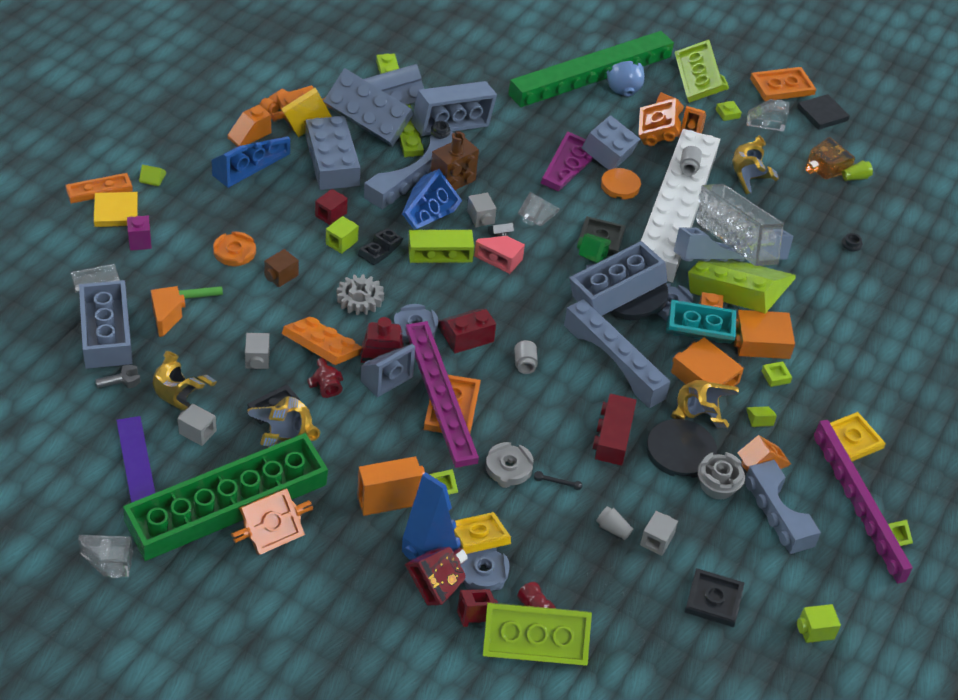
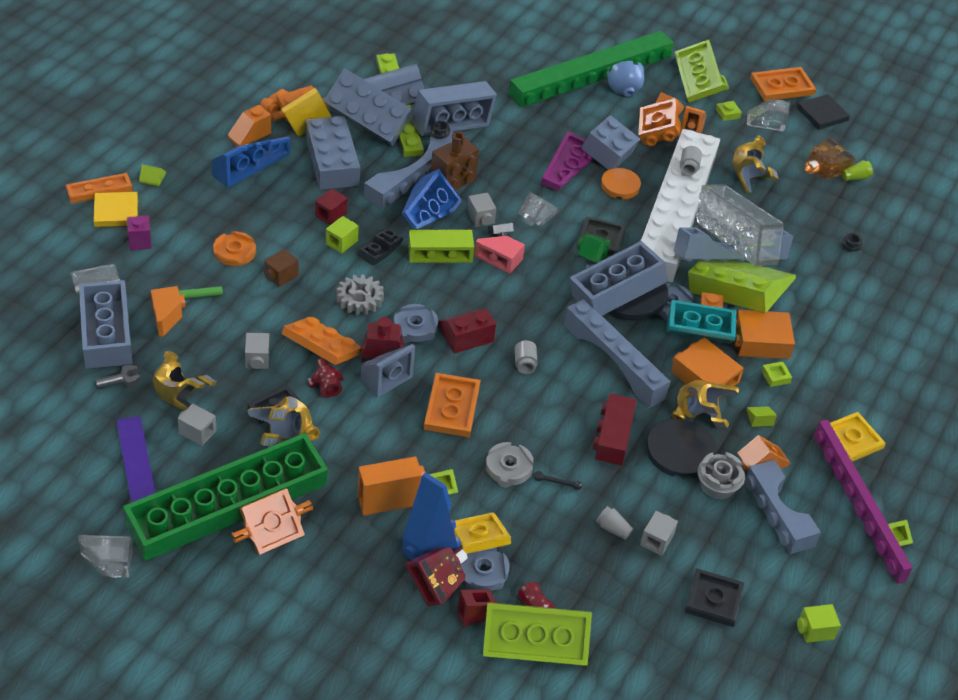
magenta plate [405,321,479,468] -> none

